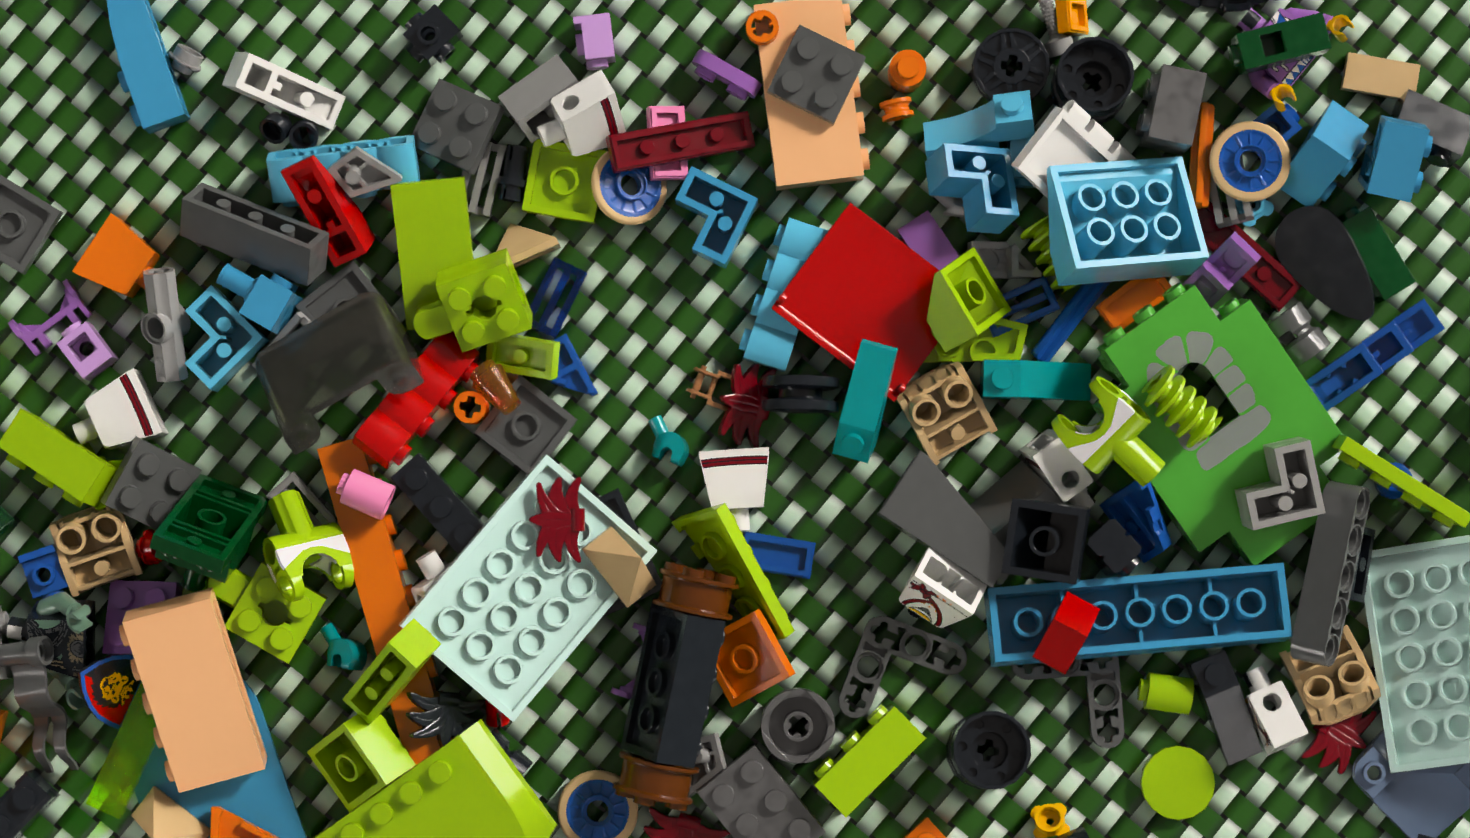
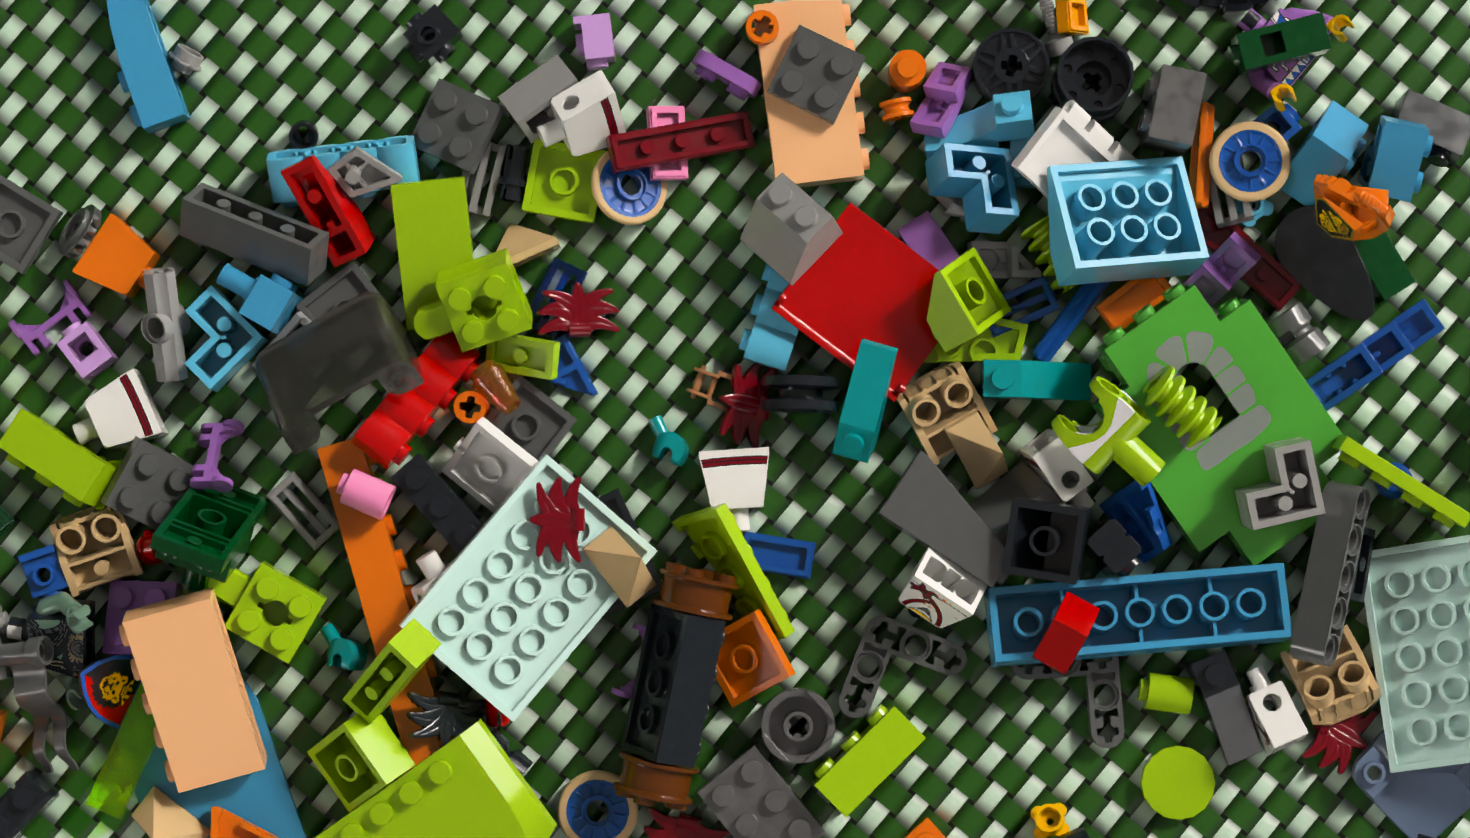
white slope [222,51,346,130] -> none
black hinge [259,112,292,144] -> none
lime connector [263,490,354,602] -> none
dark azure brick [675,166,758,269] -> none
light grey piece [688,733,727,798] -> none
black wheel [946,711,1031,789] -> none
tan tile [1340,52,1421,100] -> none
none -> dark grey gear [59,204,102,259]
none -> medium lavender piece [189,419,244,493]
none -> white plate [442,416,538,513]
none -> dark red piece [536,282,620,338]
none -> light grey slope [740,172,843,286]
none -> medium lavender slope [910,62,973,139]
none -> tan slope [944,410,1009,489]
none -> orange helmet [1313,174,1395,241]

